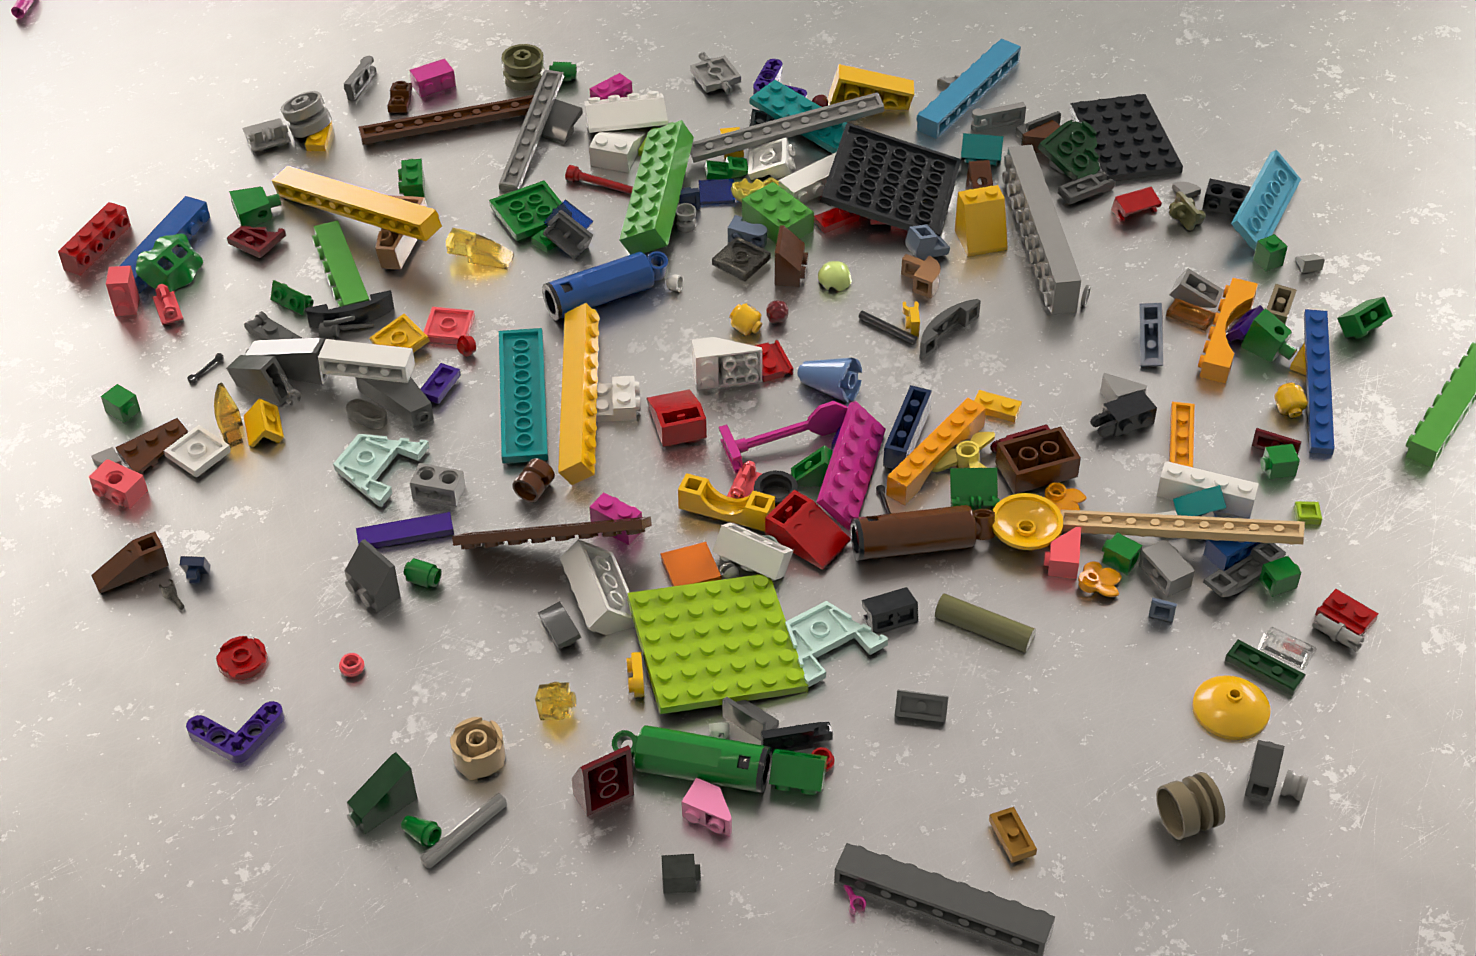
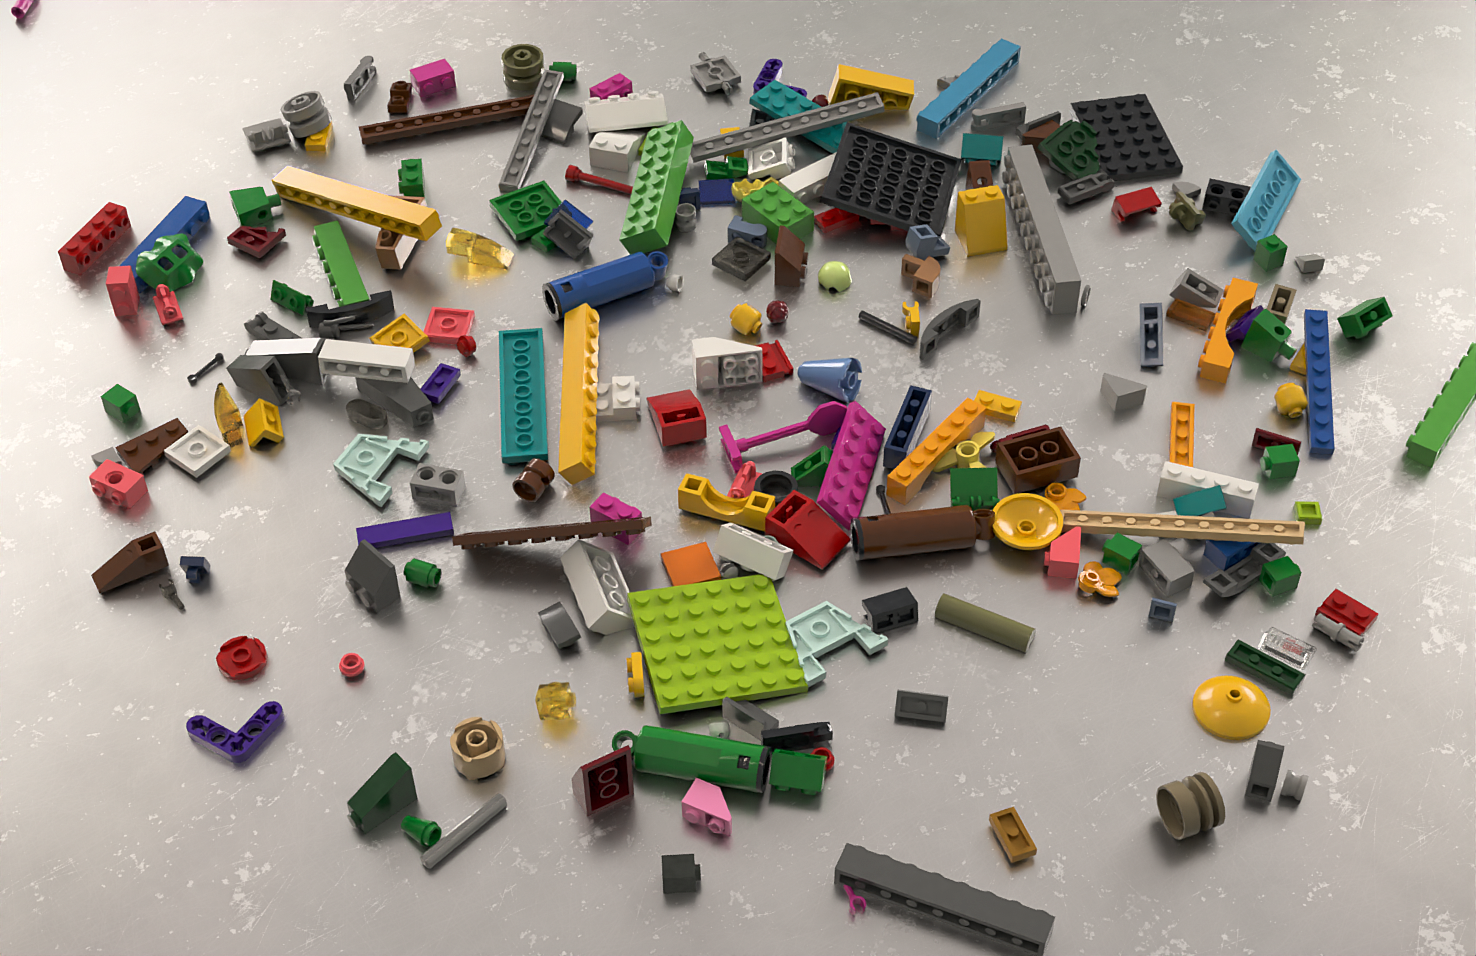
black hinge [1090,390,1157,437] -> none

